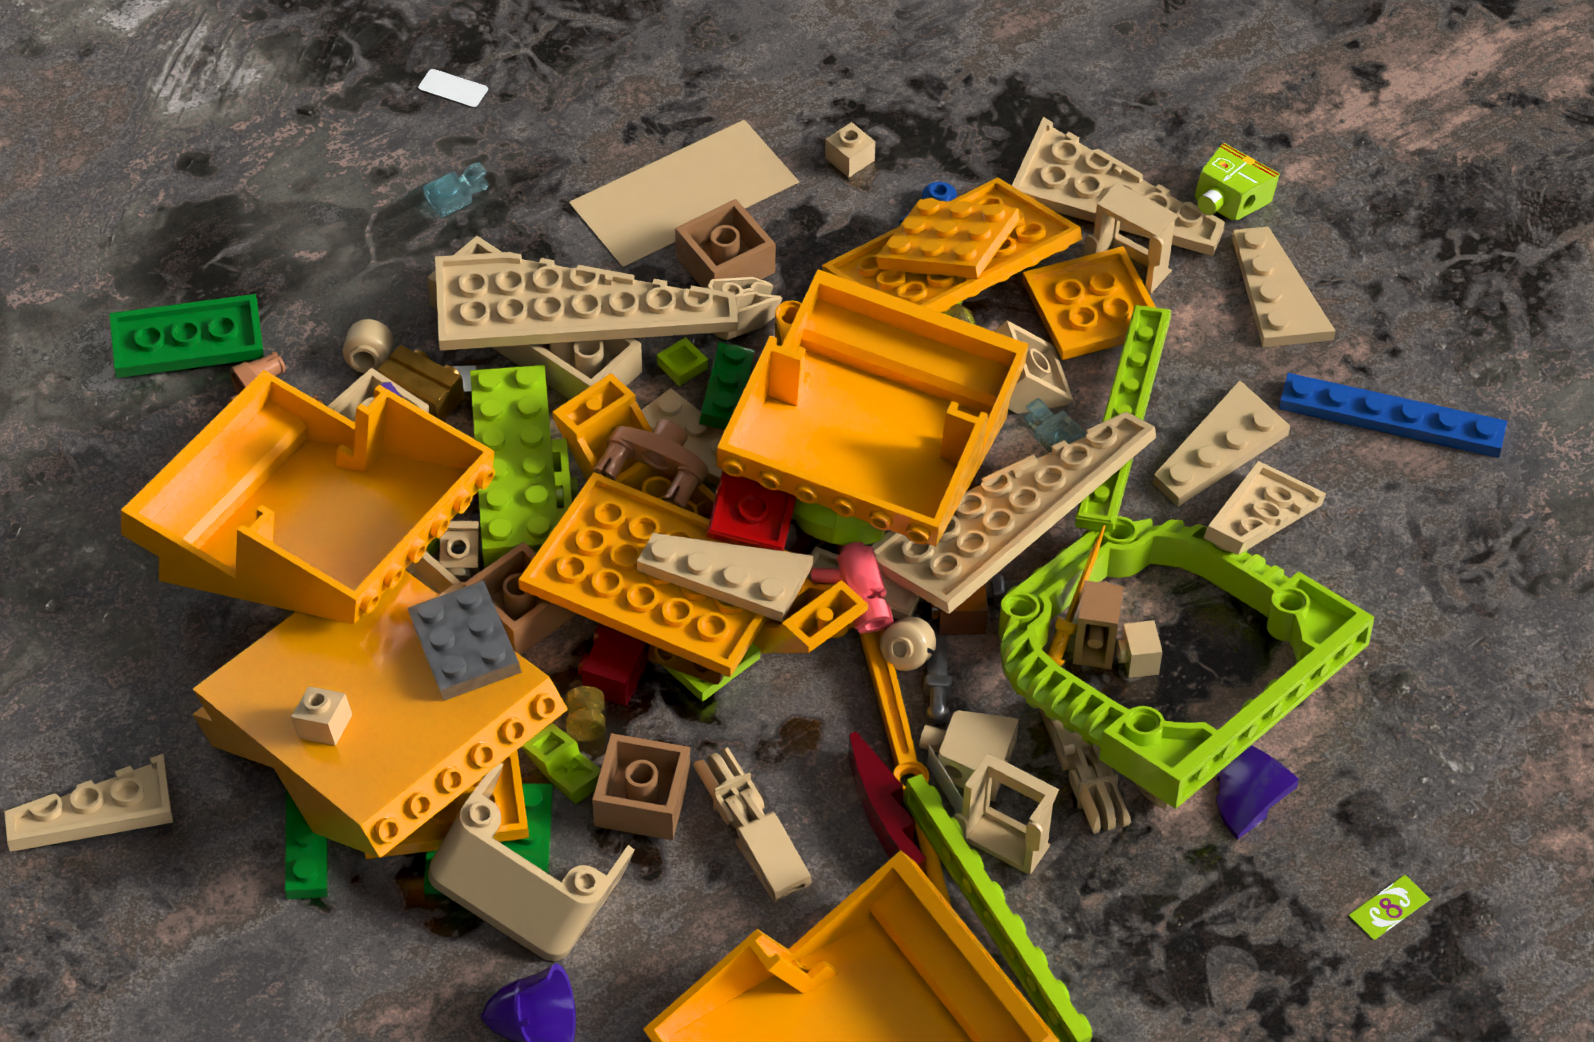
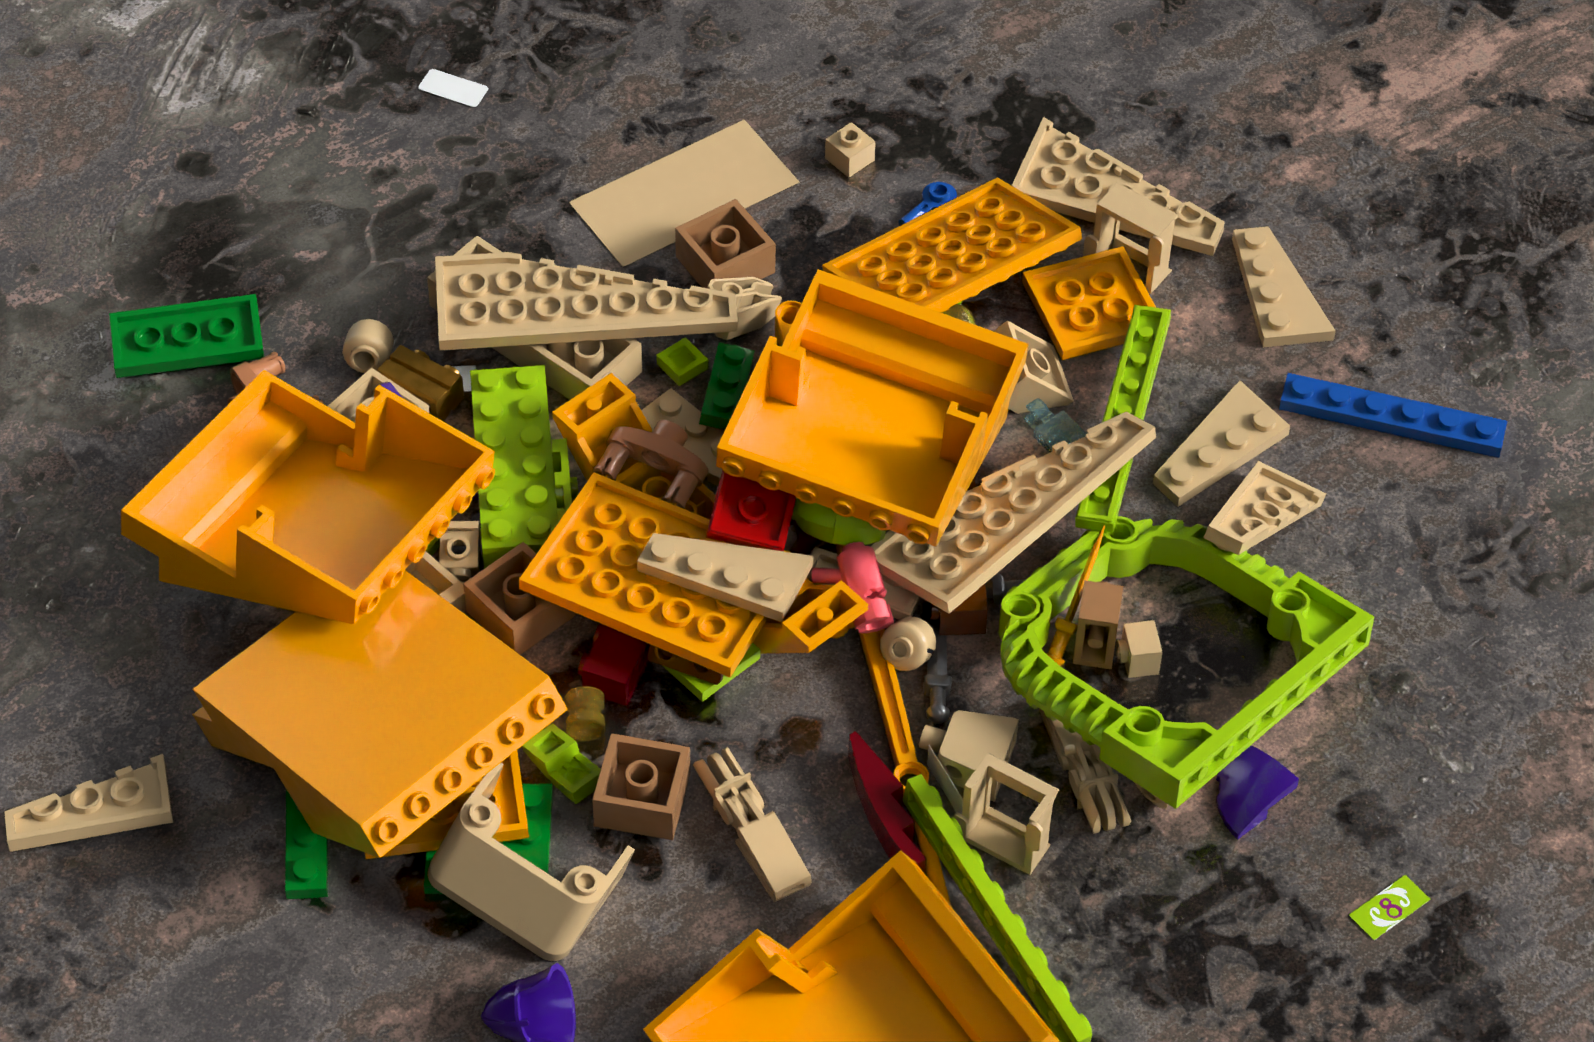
tan plate [291,686,353,746] -> none
flat silver plate [407,580,522,701] -> none
clear light blue plate [423,162,489,218] -> none
light orange plate [876,198,1020,279] -> none
lime torso [1194,143,1280,220] -> none

